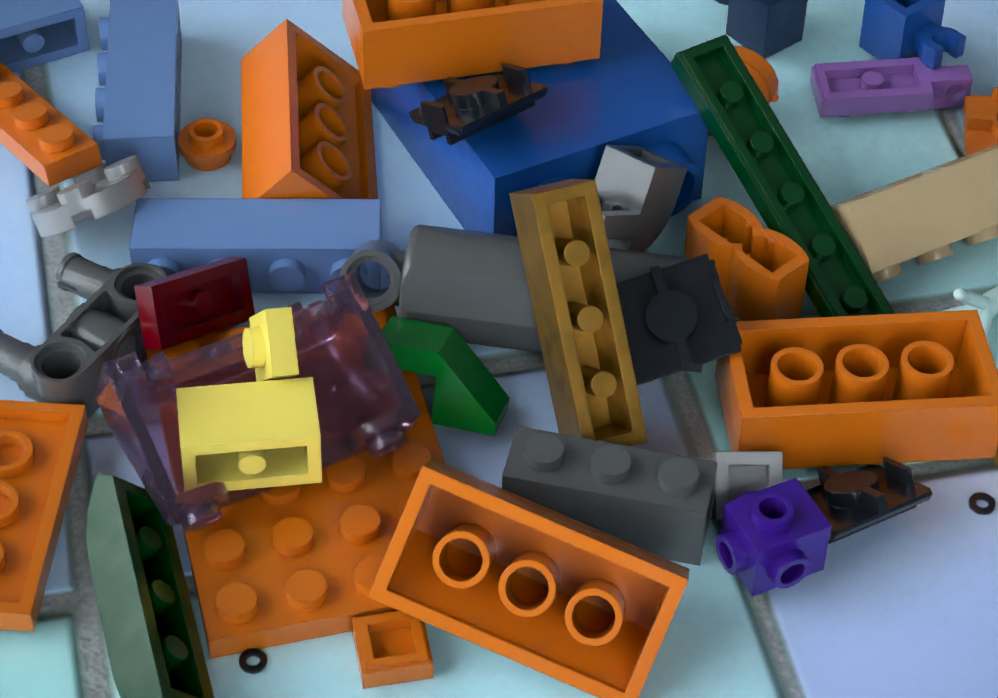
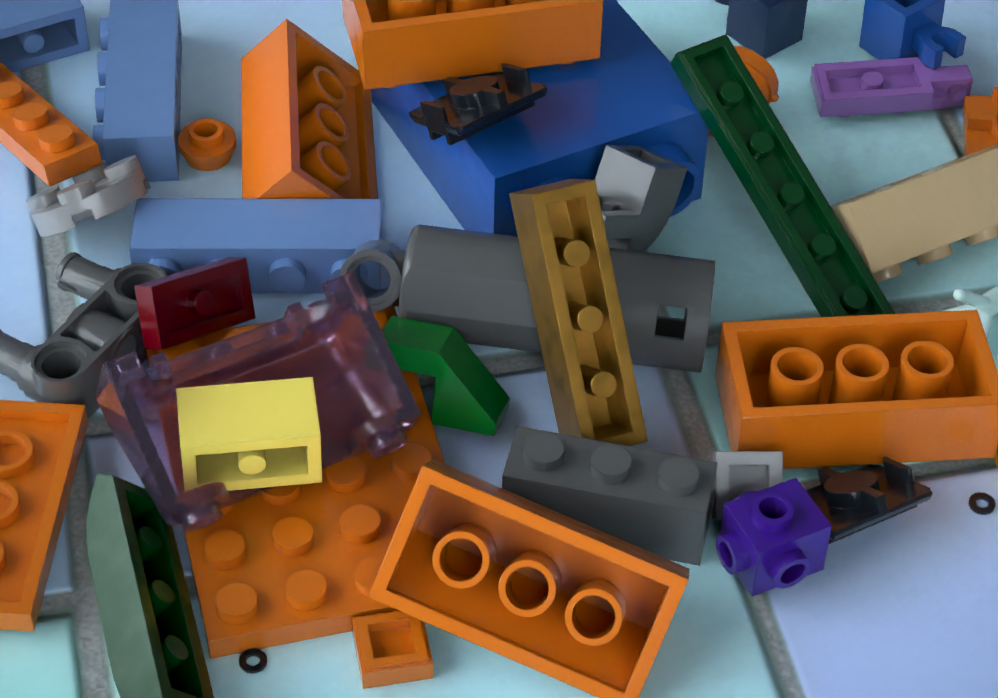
light yellow plate [242,307,299,381] -> none
black piece [616,254,743,386] -> none
orange brick [684,196,809,321] -> none

